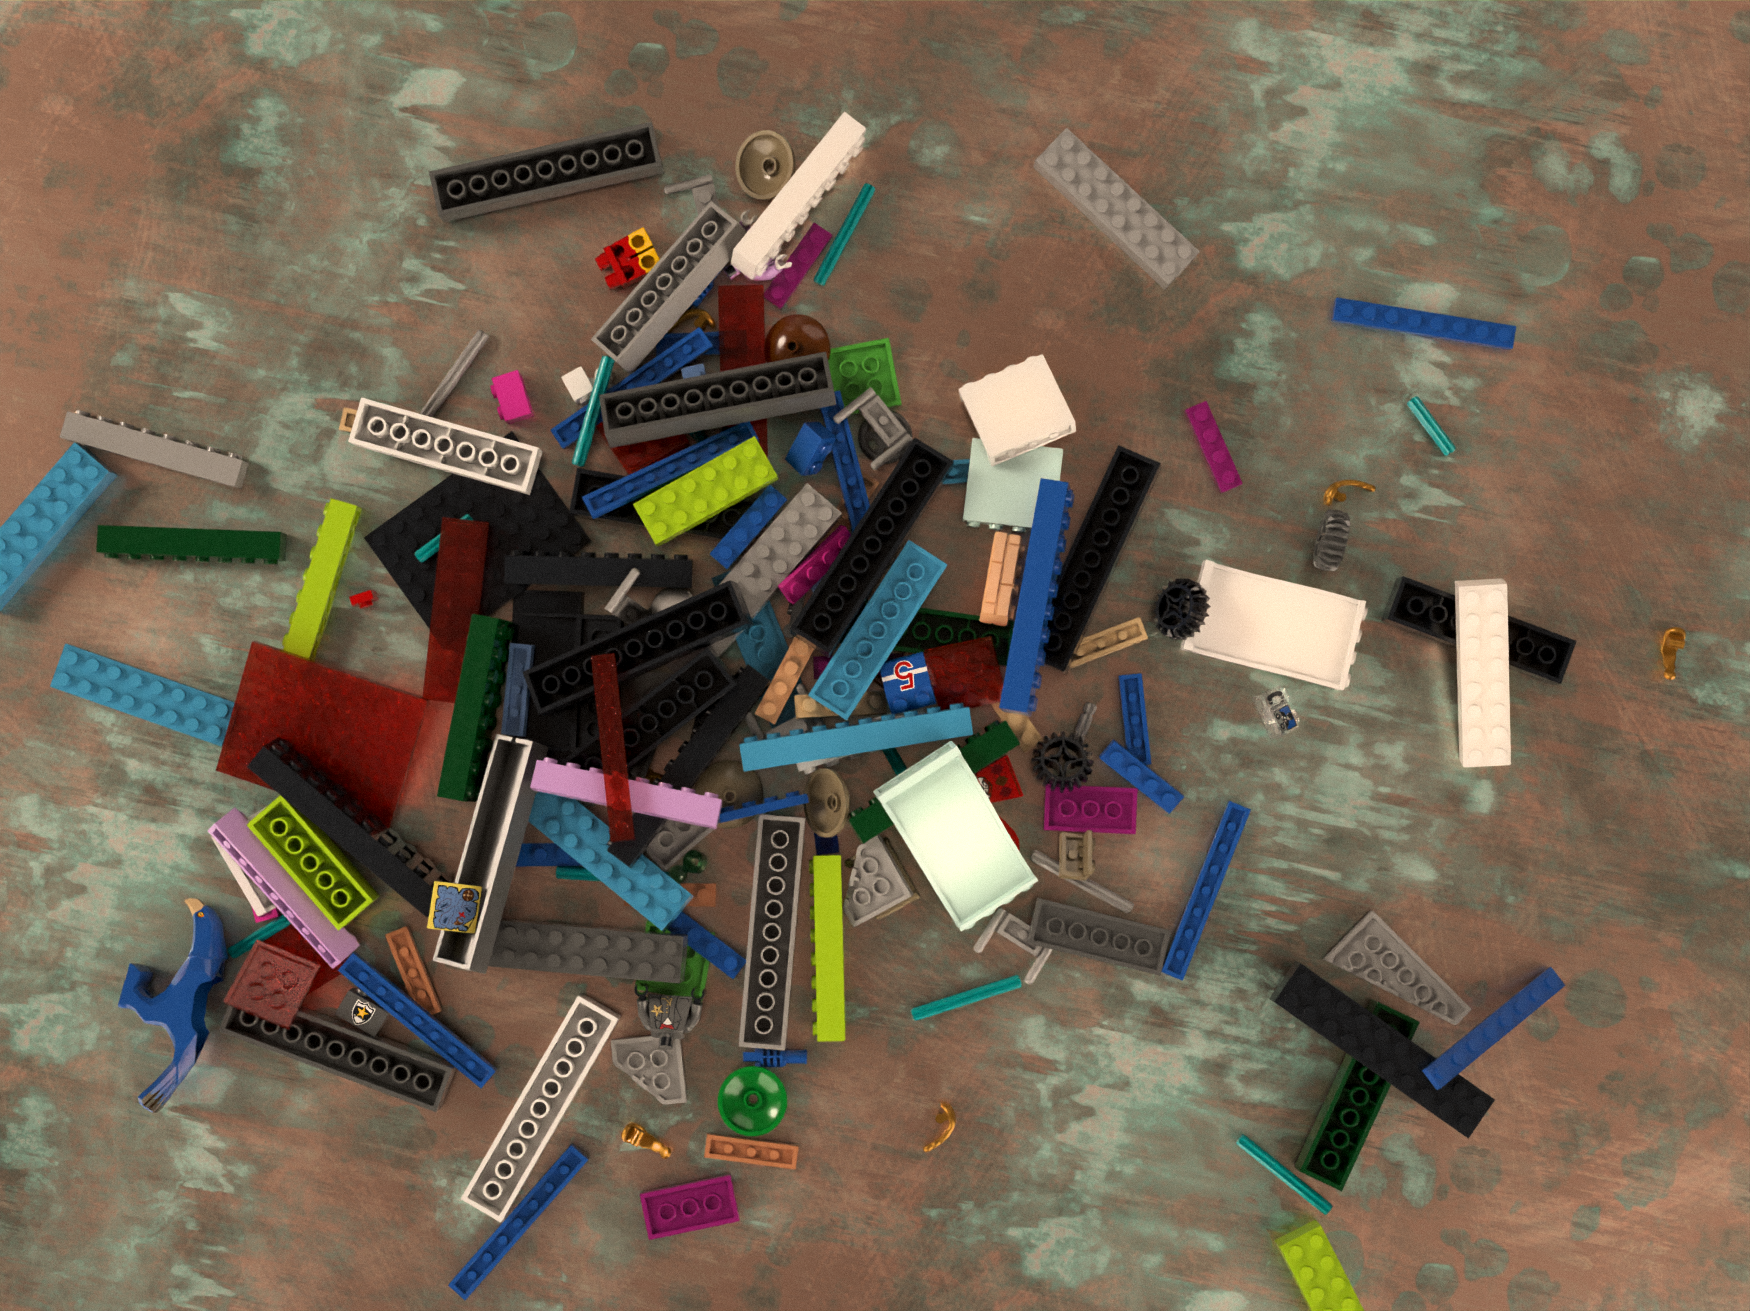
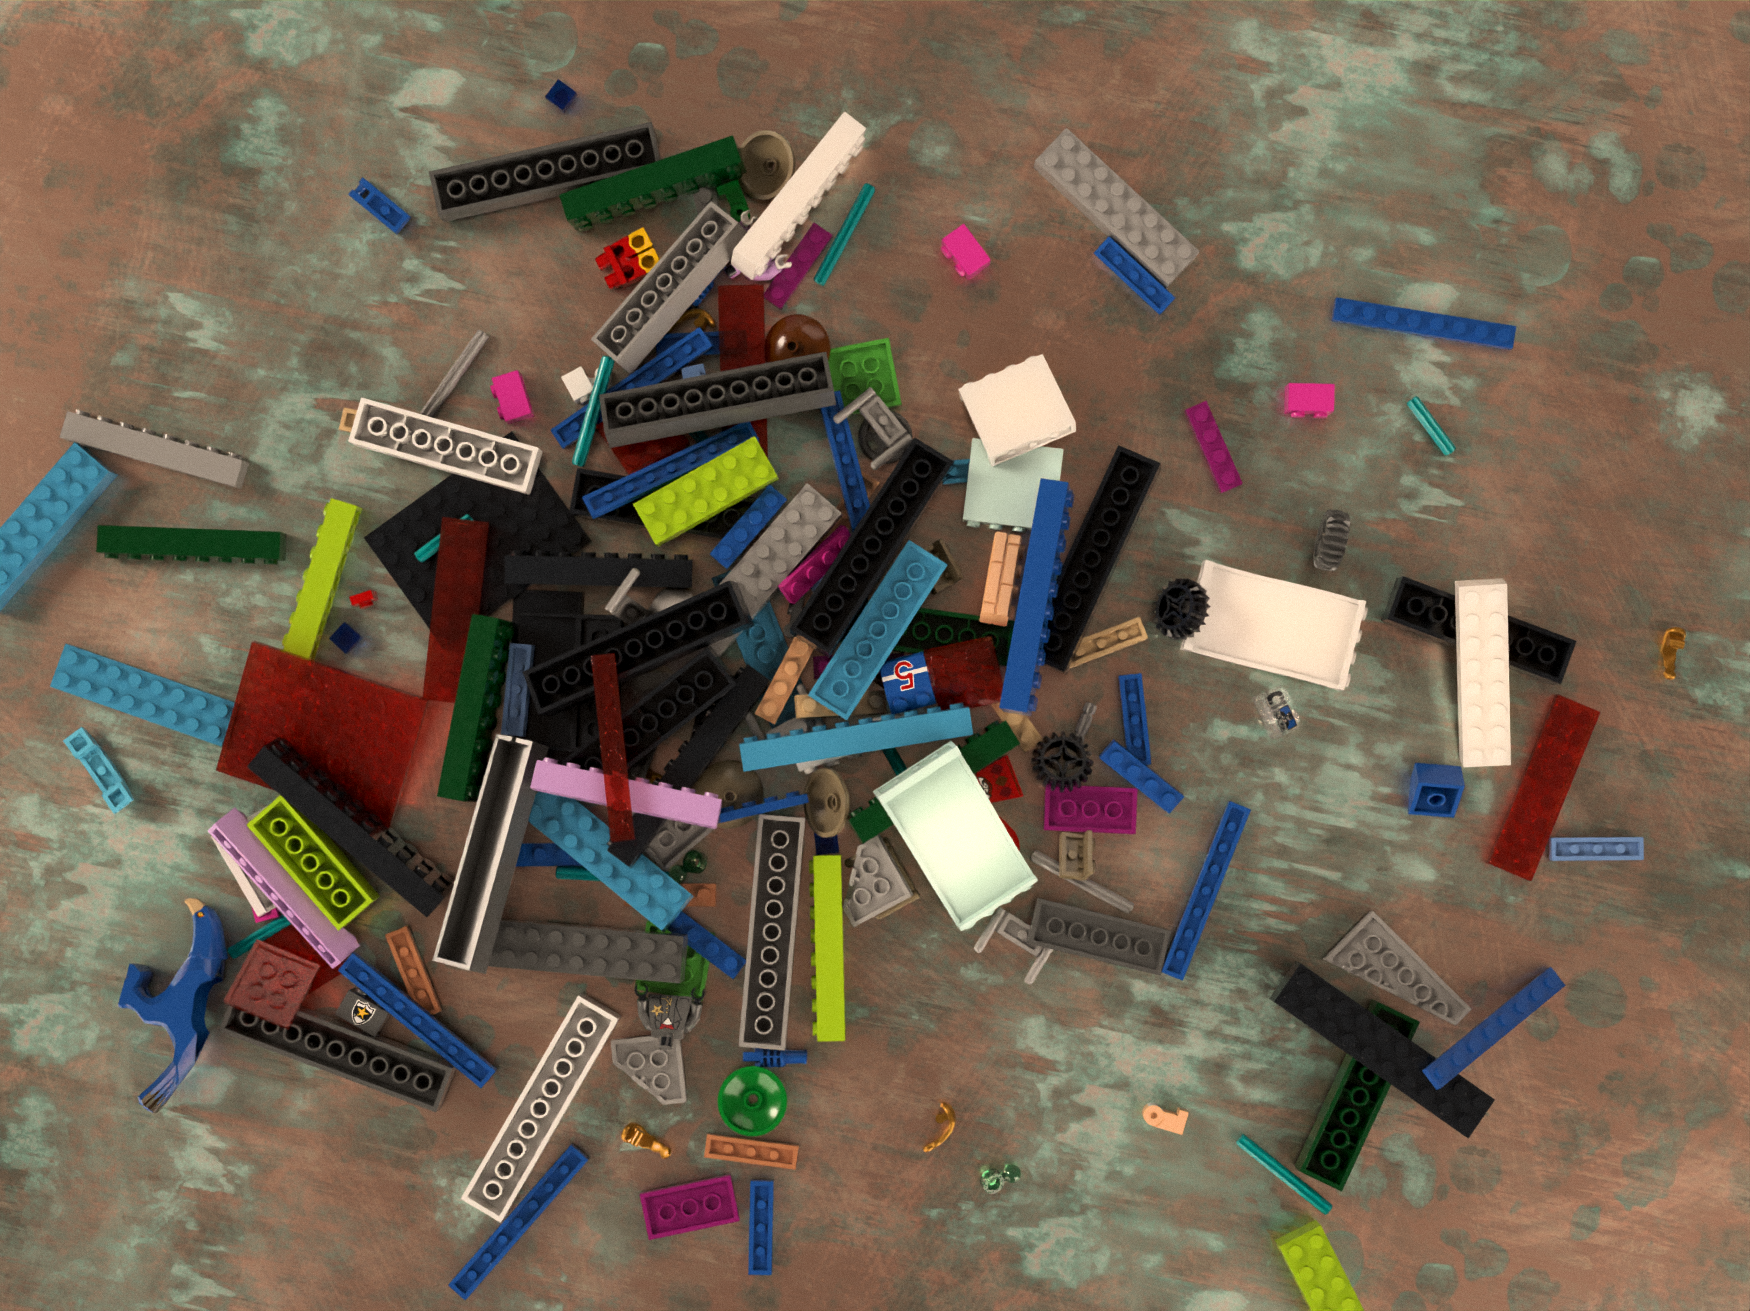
tile [427,881,482,934] -> none
blue brick [785,421,836,476] -> none
teal axle [911,975,1022,1021] -> none
pearl gold piece [1324,479,1376,506] -> none
none -> medium azure slope [63,727,134,814]
none -> clear blue plate [329,622,363,654]
none -> blue plate [348,177,411,235]
none -> clear blue plate [545,79,577,113]
none -> dark green brick [559,135,747,231]
none -> green leg [716,179,751,223]
none -> blue plate [748,1179,774,1275]
none -> dark tan bracket [923,538,964,595]
none -> dark pink brick [941,224,991,280]
none -> clear green plate [980,1164,1021,1194]
none -> blue plate [1094,236,1176,315]
none -> light nougat leg [1142,1103,1189,1135]
none -> dark pink brick [1284,383,1335,418]
none -> blue slope [1408,763,1465,818]
none -> clear red plate [1486,694,1601,881]
none -> medium blue plate [1549,837,1644,861]

